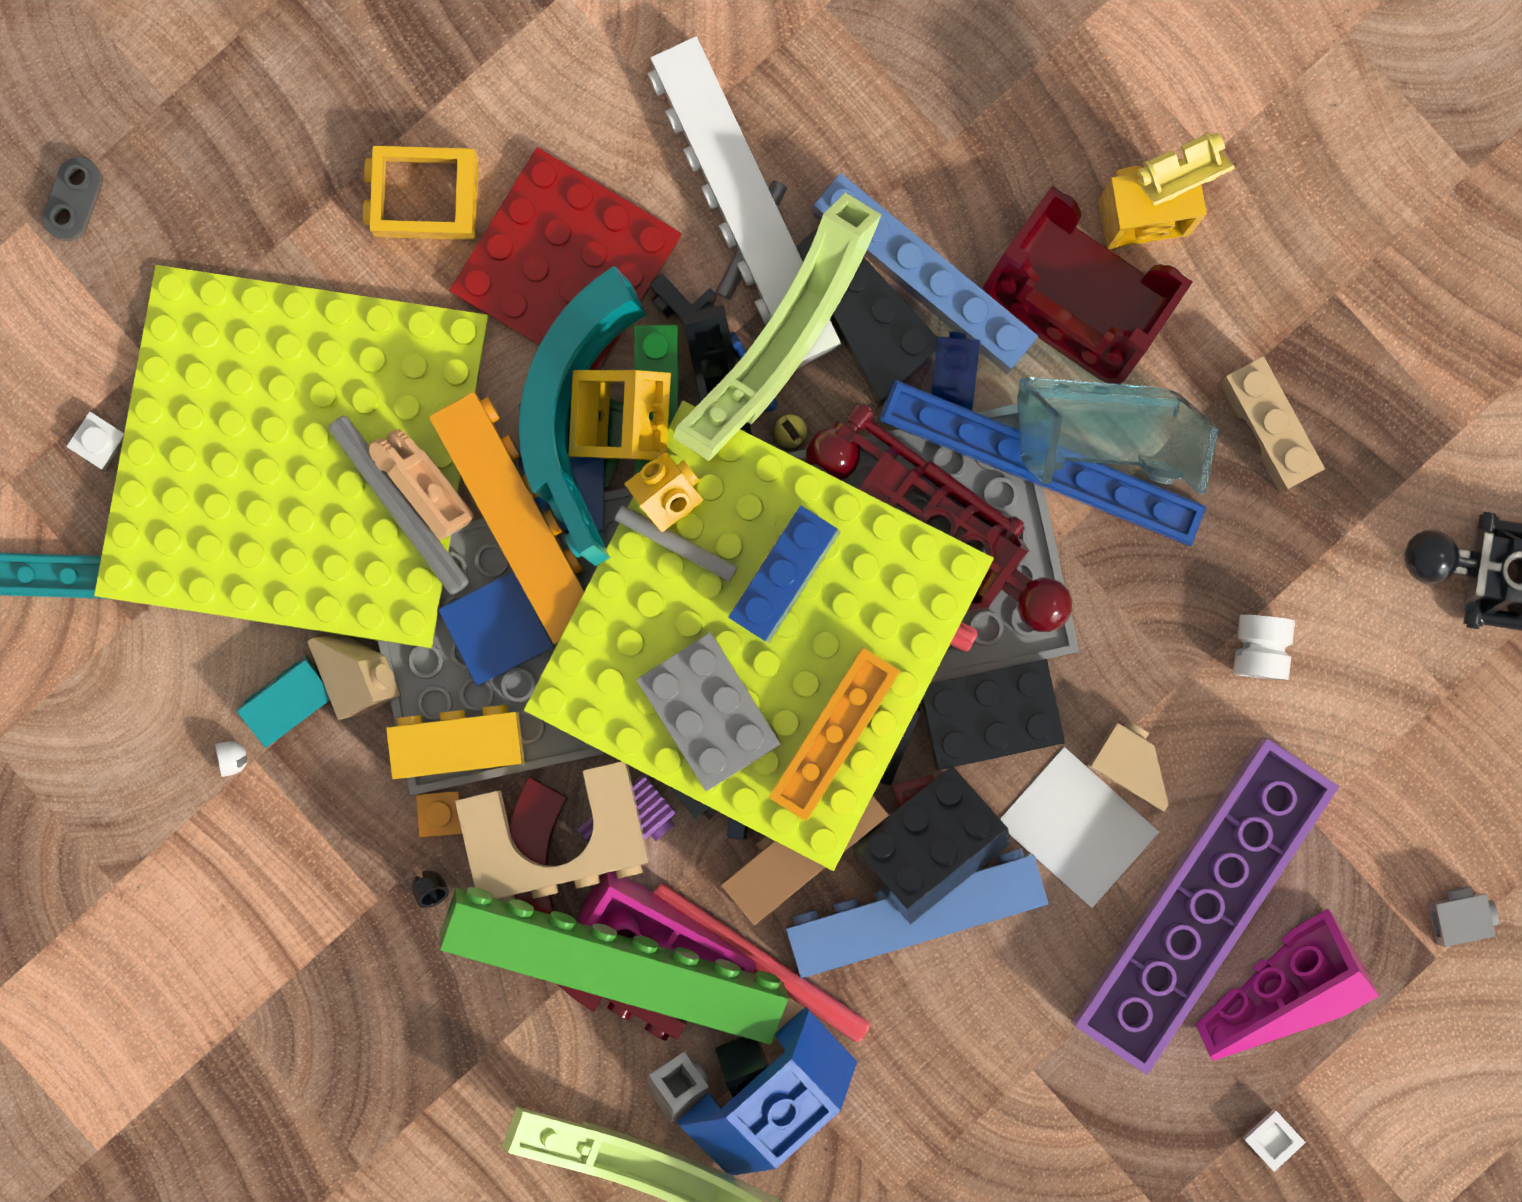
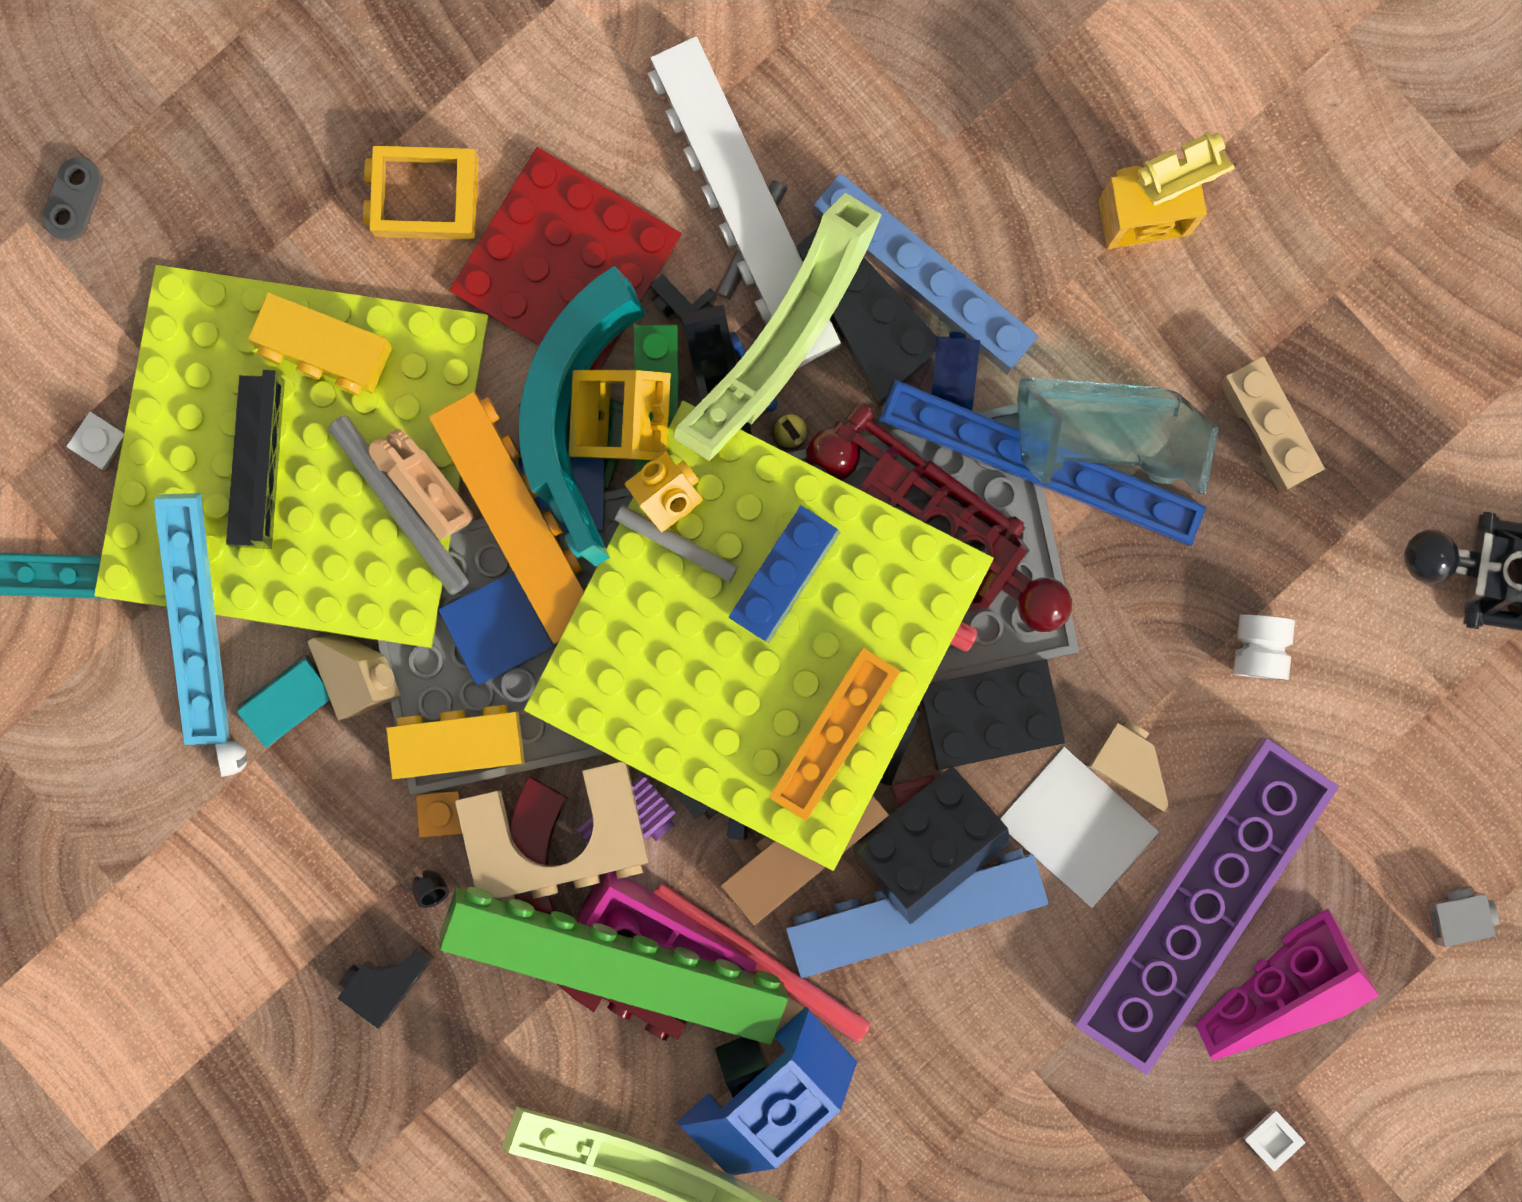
light grey plate [636,632,782,791] -> none
light grey brick [647,1052,710,1124] -> none
dark red windscreen [982,186,1193,385] -> none
none -> medium azure plate [154,493,230,745]
none -> black fence [226,370,285,549]
none -> yellow brick [248,292,392,396]
none -> black arch [337,947,434,1029]

